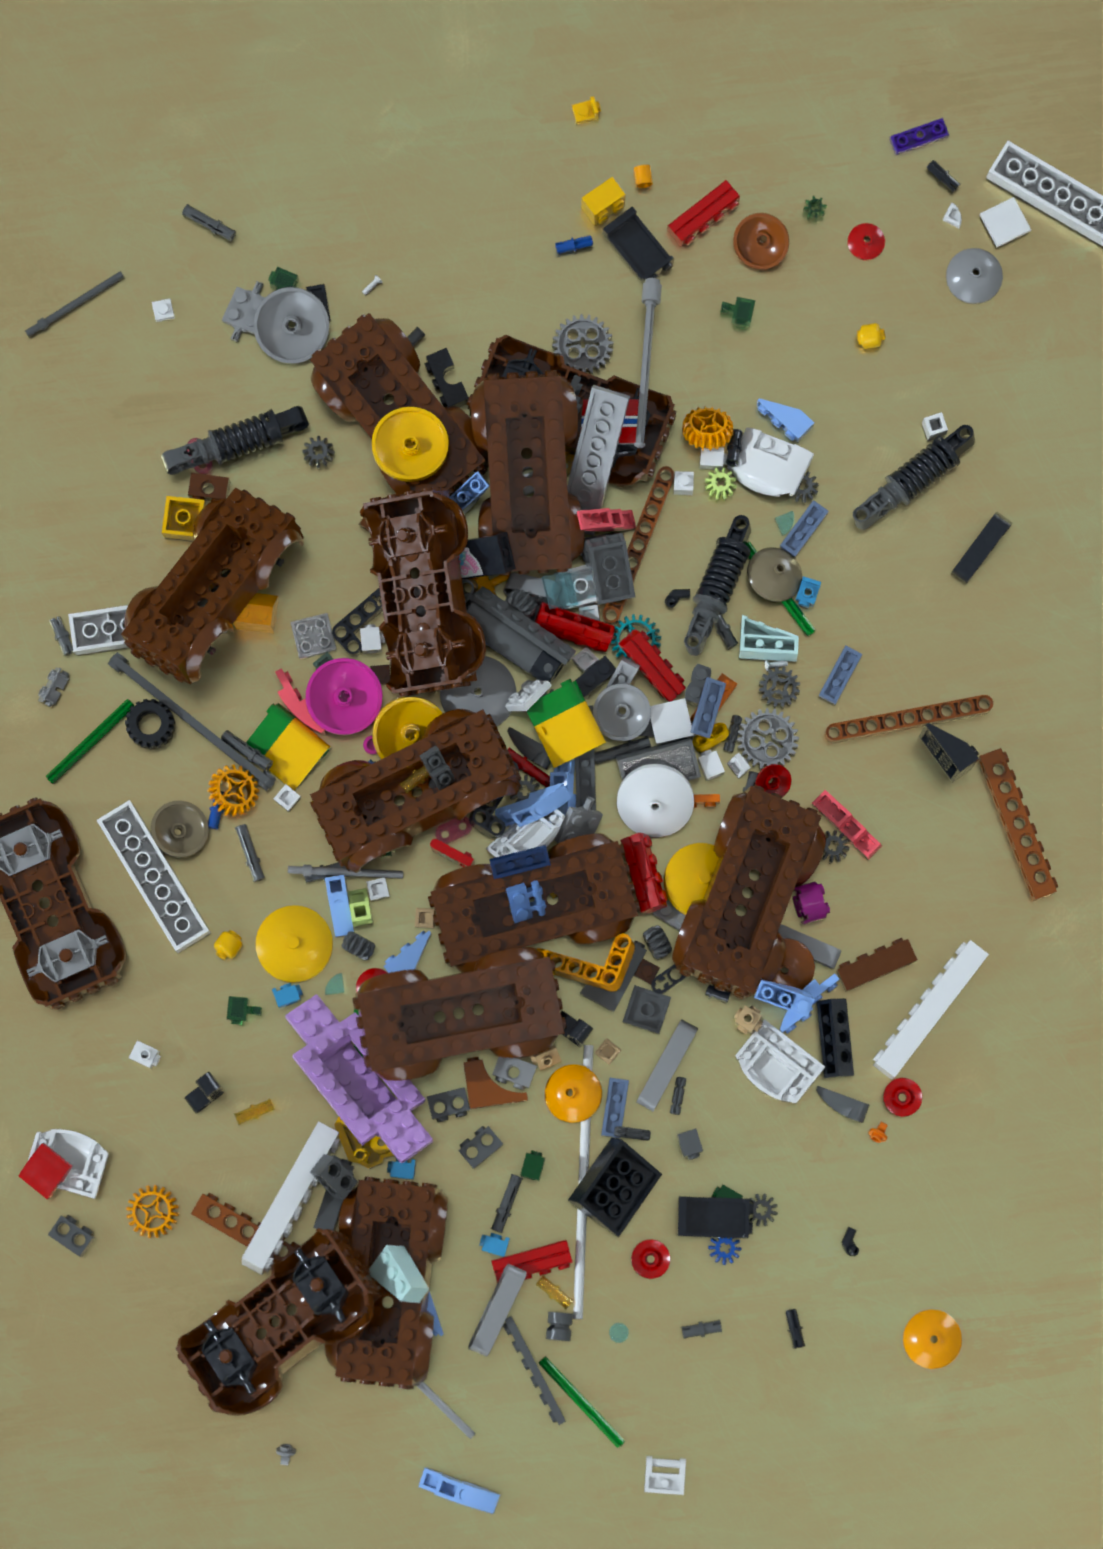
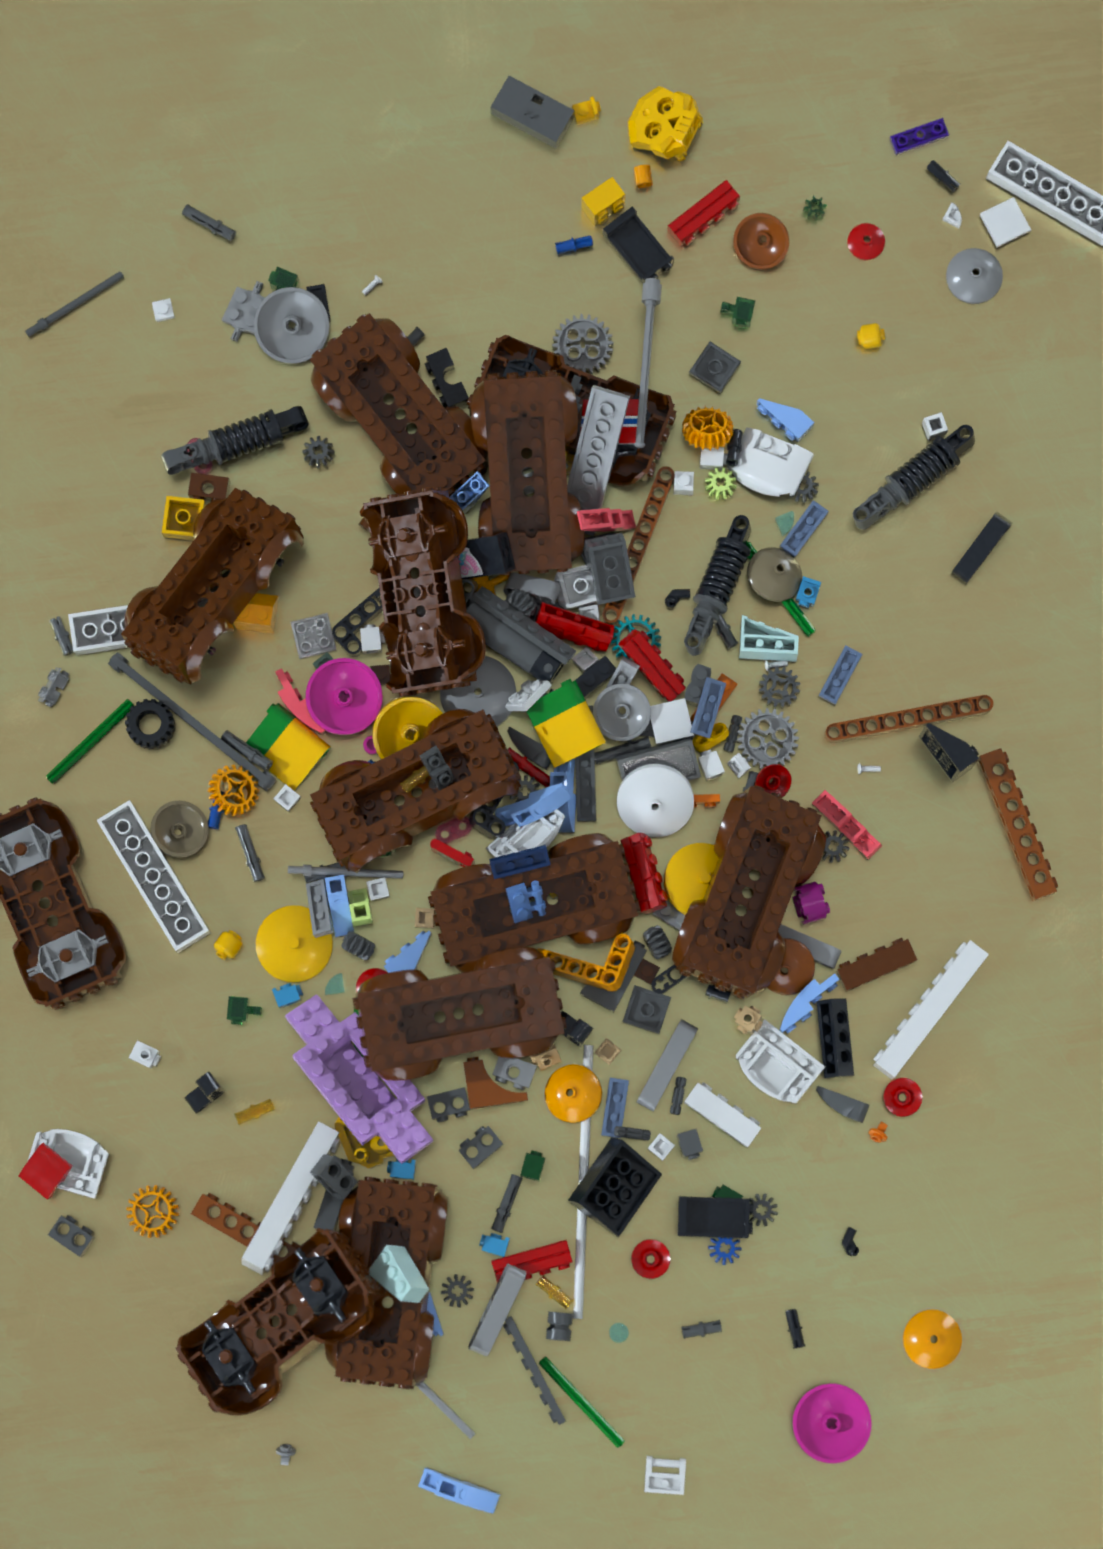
yellow dish [372,407,448,482] -> none
clear light blue piece [542,573,578,609] -> none
light grey plate [554,797,603,843] -> none
light blue slope [754,980,815,1017] -> none
none -> light grey plate [306,879,334,938]
none -> dark grey gear [441,1274,474,1308]
none -> dark grey brick [491,75,574,149]
none -> yellow brick [628,86,703,161]
none -> white plate [647,1133,675,1161]
none -> white brick [684,1082,761,1148]
none -> dark grey plate [689,341,741,393]
none -> dark pink dish [792,1383,872,1463]
none -> white piece [857,763,881,774]

